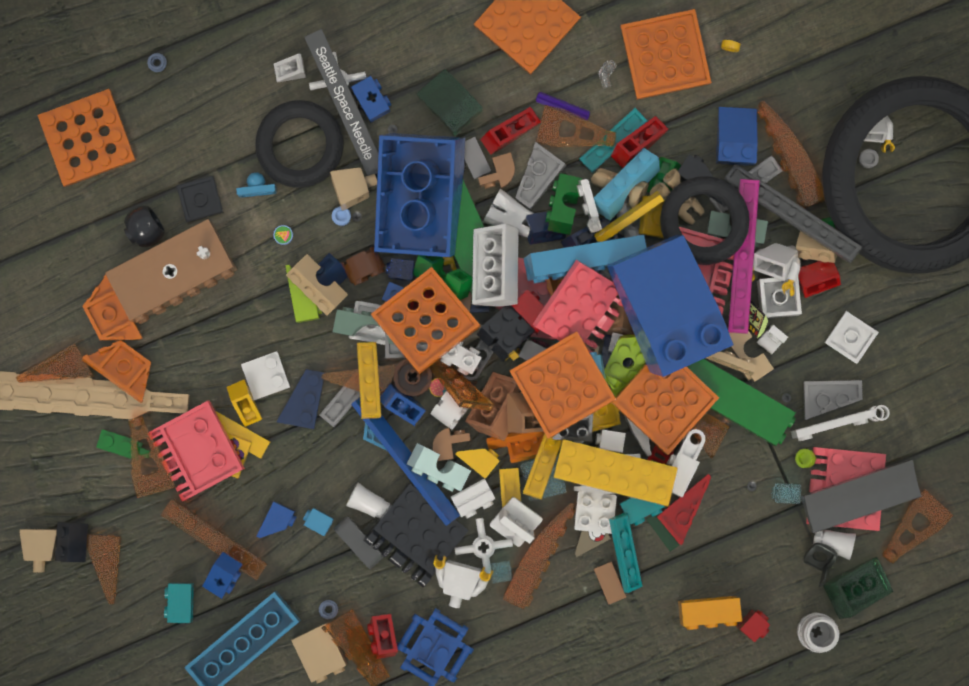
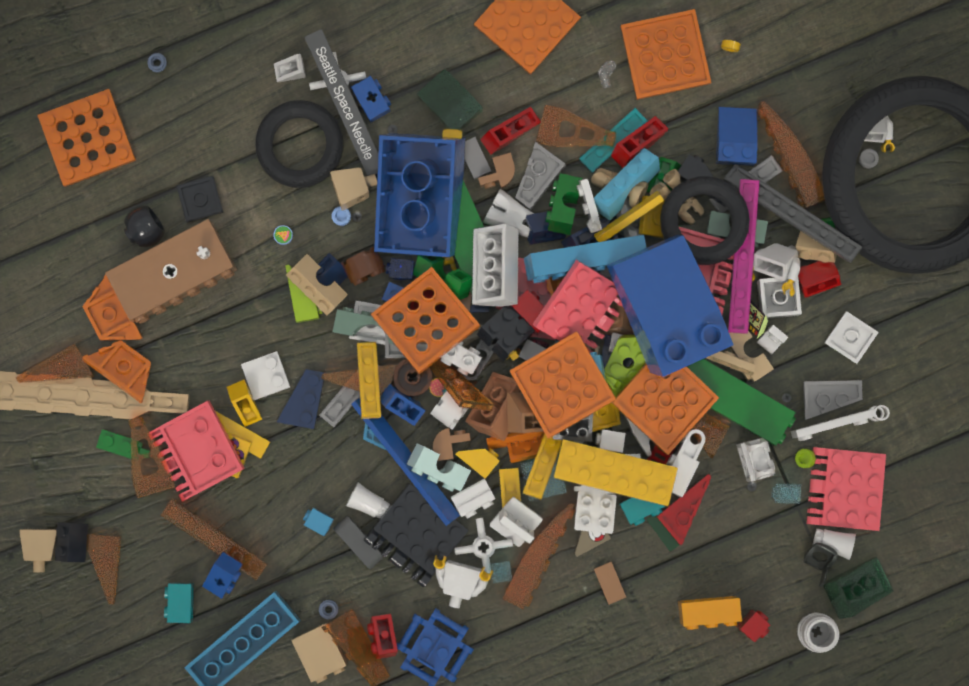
dark azure tile [236,172,277,198] -> none
blue slope [256,501,297,538] -> none
dark purple axle [536,92,590,121] -> none
teal tile [609,513,643,593] -> none
dark grey arch [800,460,922,533] -> none
clear orange plate [882,489,953,564] -> none
none -> yellow tile [443,129,462,138]
none -> white brick [736,438,775,482]

